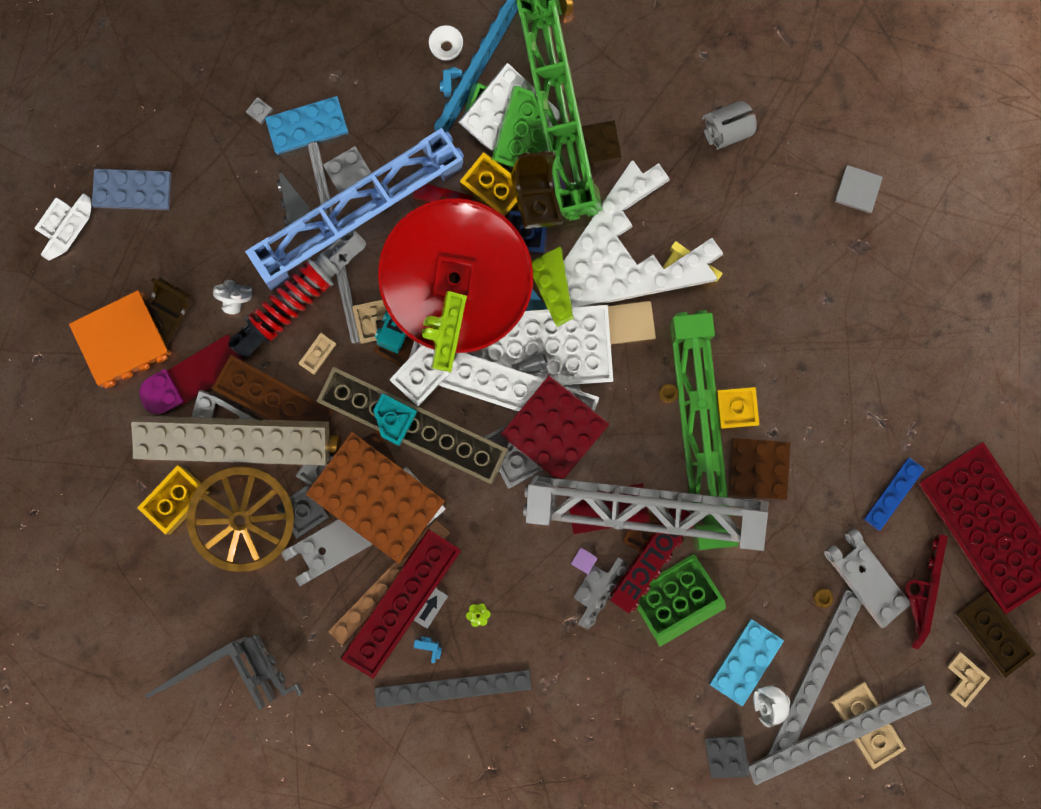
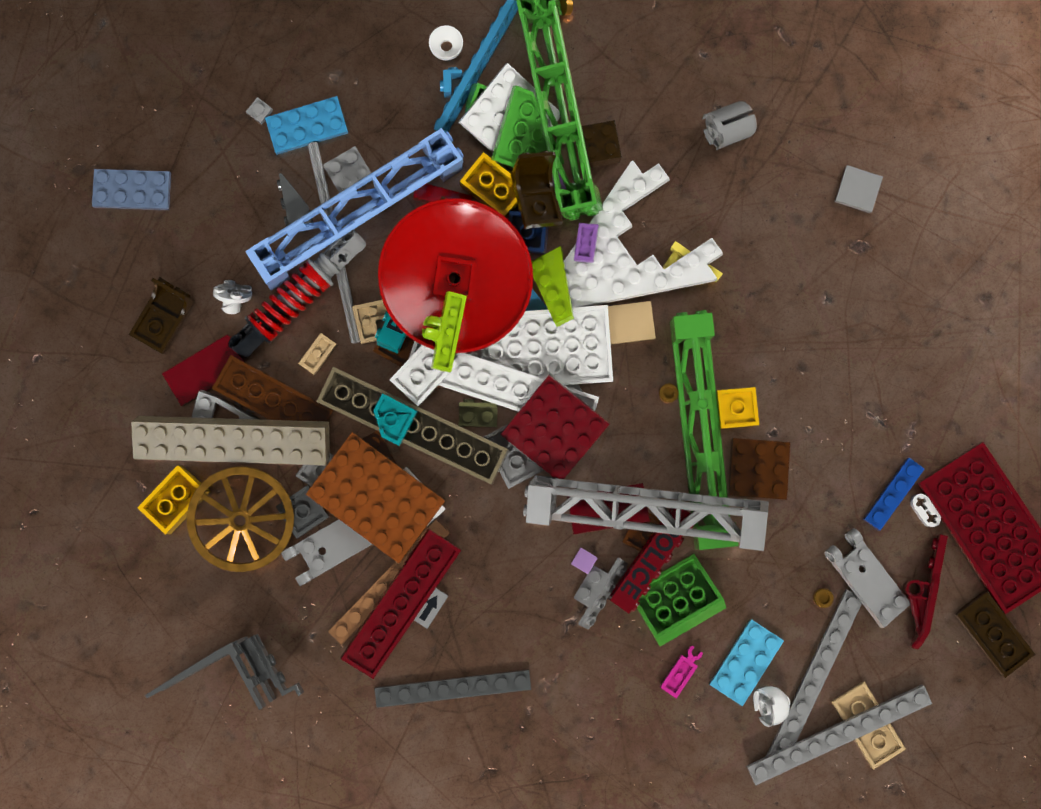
white plate [34,193,92,261] -> none
orange panel [69,290,172,388] -> none
magenta slope [139,369,184,415] -> none
pearl gold tile [329,434,341,454] -> none
dark azure bracket [414,636,442,663] -> none
lime plant [466,603,491,627] -> none
dark grey cone [518,351,548,372] -> none
dark grey plate [705,736,750,778] -> none
tan plate [946,652,990,708] -> none
none -> olive bracket [459,399,498,428]
none -> medium lavender plate [574,223,599,263]
none -> dark pink plate [660,645,703,699]
none -> white beam [910,494,941,527]

